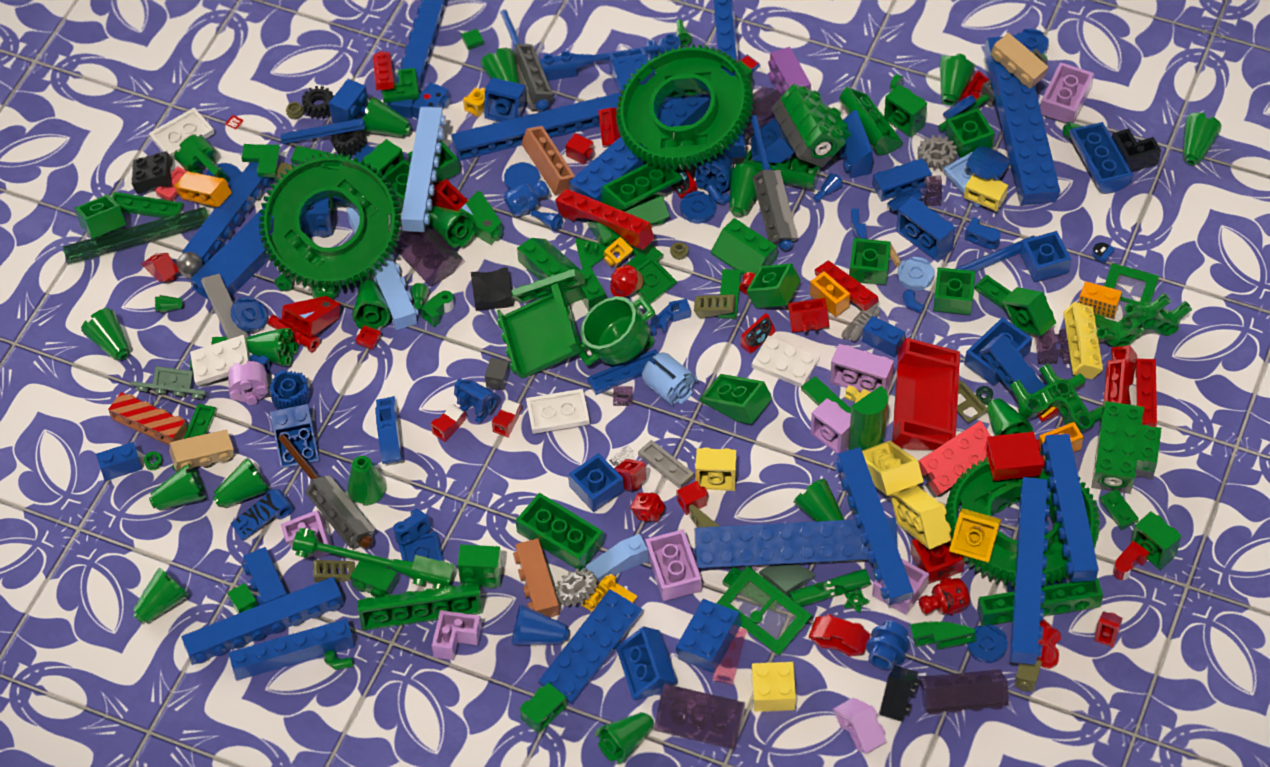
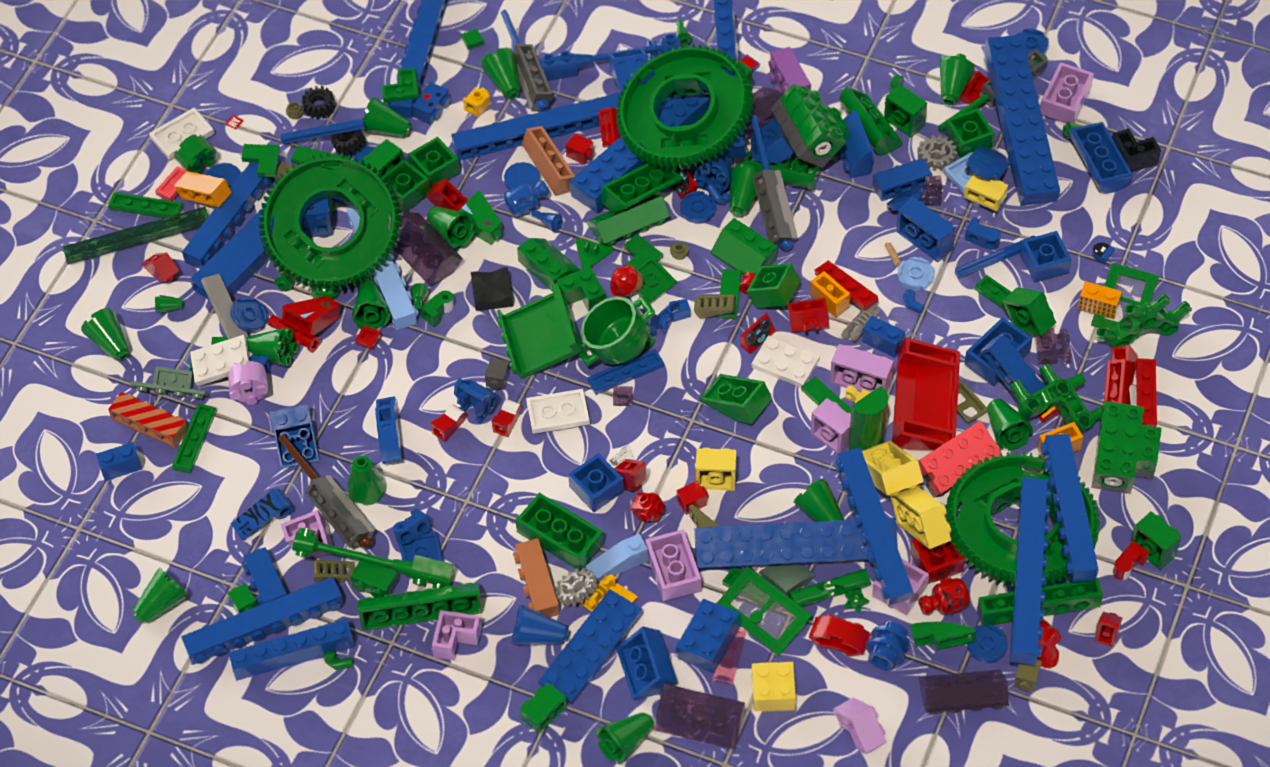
green brick [74,194,126,239] -> none
black brick [131,151,173,194] -> none
green bush [144,451,162,471] -> none
green cone [149,463,207,510] -> none
tan brick [169,429,234,471] -> none
flat silver piece [177,252,203,280] -> none
green tile [191,146,230,182] -> none
green cone [213,458,269,508] -> none
blue brick [269,370,310,410] -> none
blue brick [329,79,369,124] -> none
red plate [372,51,394,91] -> none
light blue brick [401,107,446,232] -> none
green brick [458,544,503,588] -> none
blue slope [484,77,526,122] -> none
green plate [512,269,585,303] -> none
red arch [555,188,654,250] -> none
yellow brick [603,236,633,268] -> none
light grey plate [638,439,694,489] -> none
light blue cylinder [642,352,697,406] -> none
blue cone [813,173,843,202] -> none
green brick [849,238,891,285] -> none
blue slope [851,208,866,239] -> none
black brick [879,665,920,722] -> none
green brick [933,267,975,315] -> none
blue tile [942,95,976,119] -> none
yellow slope [949,508,1002,562] -> none
clear green bush [976,386,993,405] -> none
red brick [985,432,1045,481] -> none
tan brick [991,32,1048,89] -> none
light yellow brick [1063,302,1103,380] -> none
green plate [1099,489,1139,531] -> none
green cone [1183,113,1222,165] -> none

